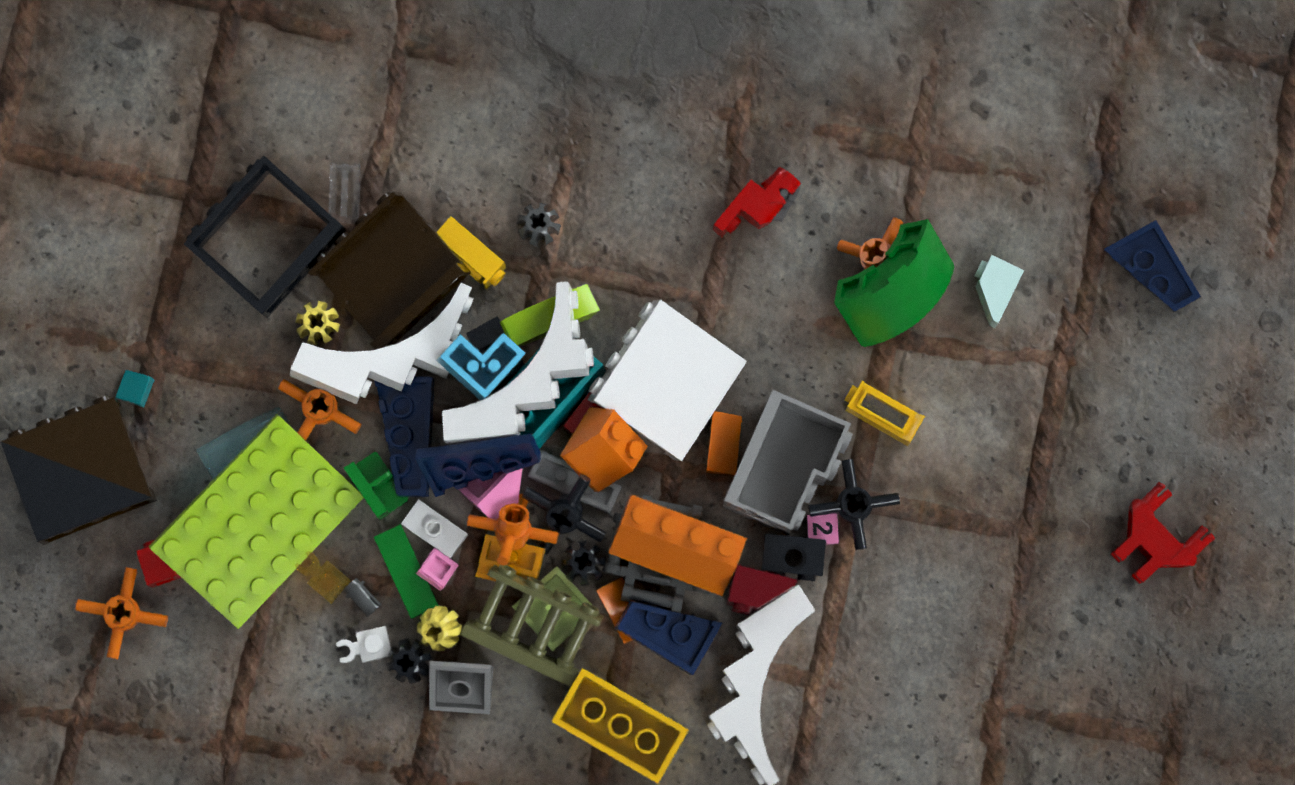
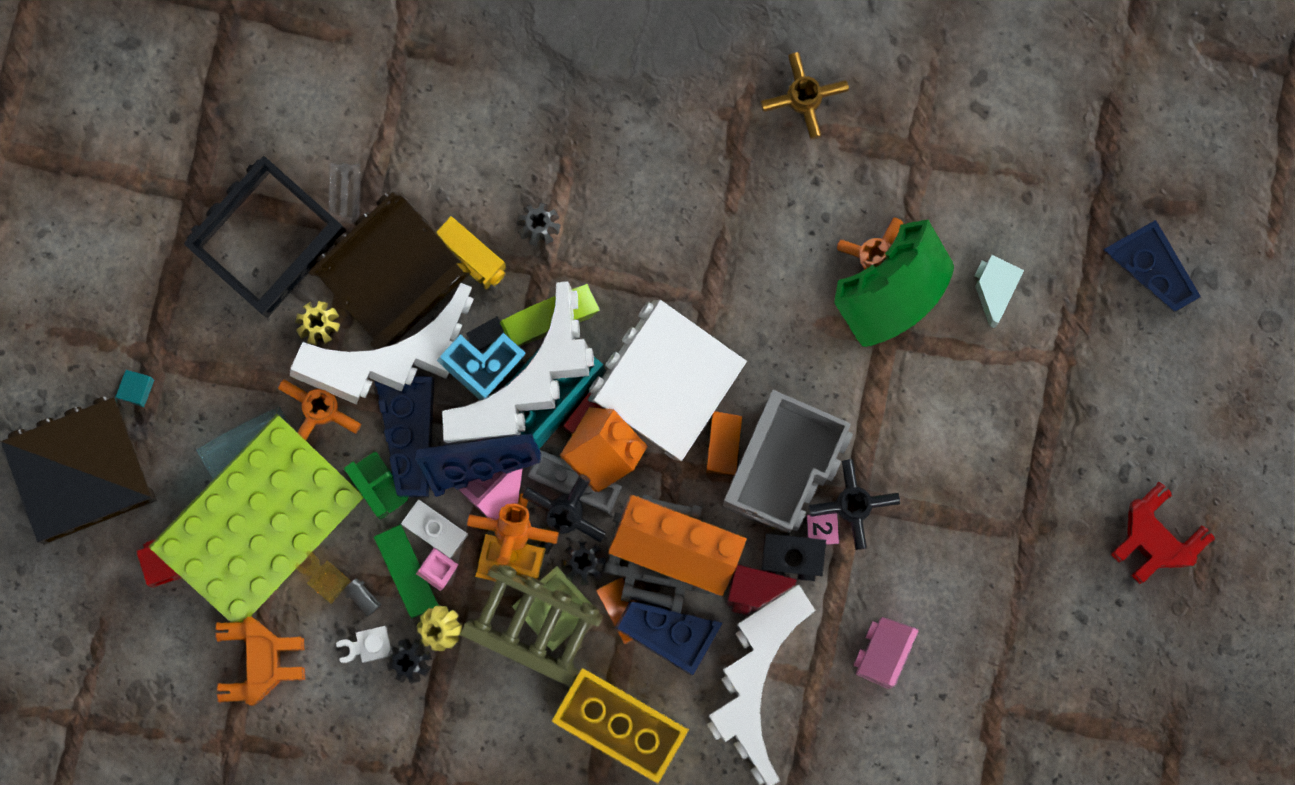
orange bar [75,567,168,659] -> none
light grey slope [429,661,494,714] -> none
red plate [713,167,801,238] -> none
yellow window [844,381,925,446] -> none
none -> orange connector [216,616,305,706]
none -> pearl gold bar [760,52,849,140]
none -> bright pink slope [853,617,919,689]

